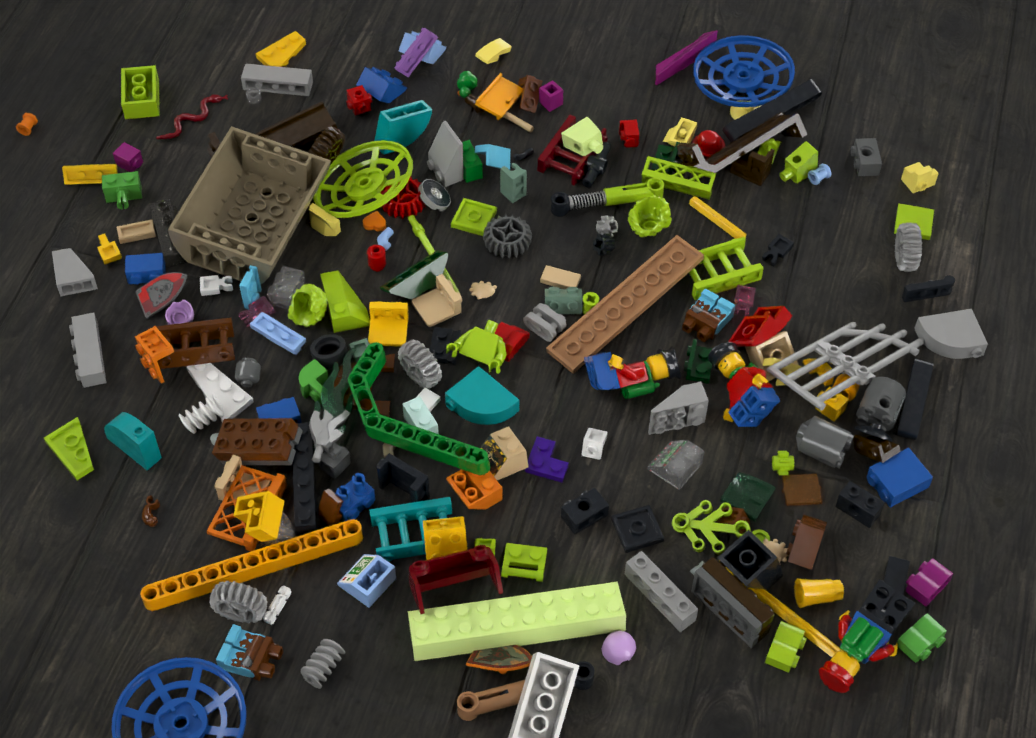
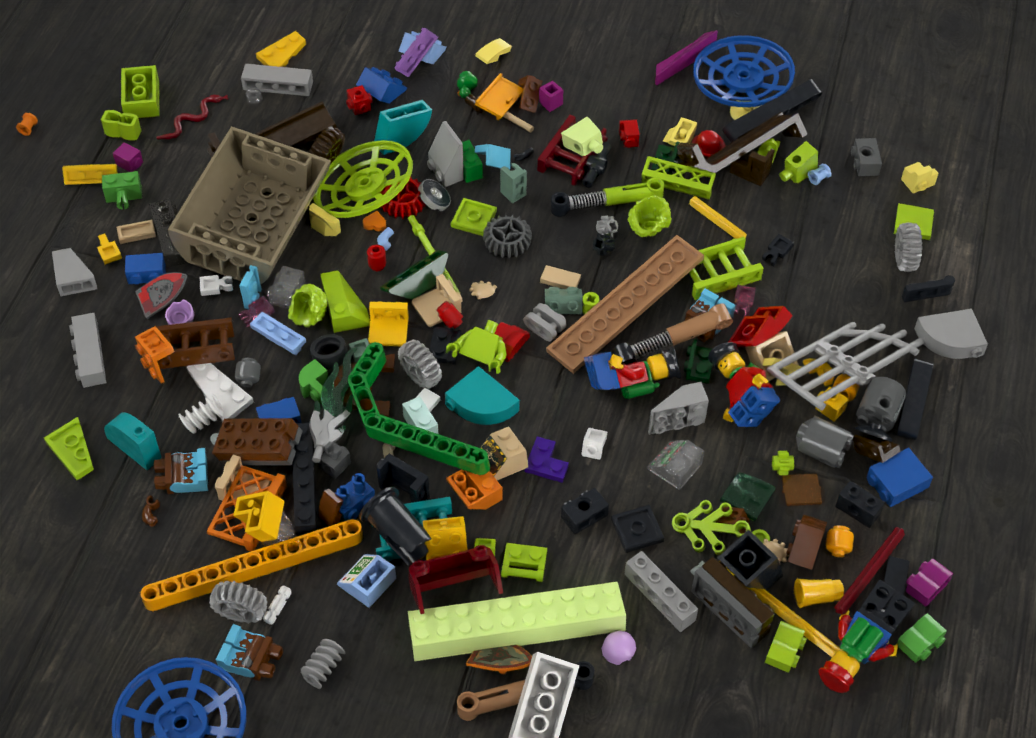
none -> lime brick [101,110,141,140]
none -> hips [154,448,208,494]
none -> black piece [359,487,432,565]
none -> red brick [436,301,463,329]
none -> piece [612,303,733,364]
none -> light orange head [826,526,854,557]
none -> dark red axle [835,527,905,615]

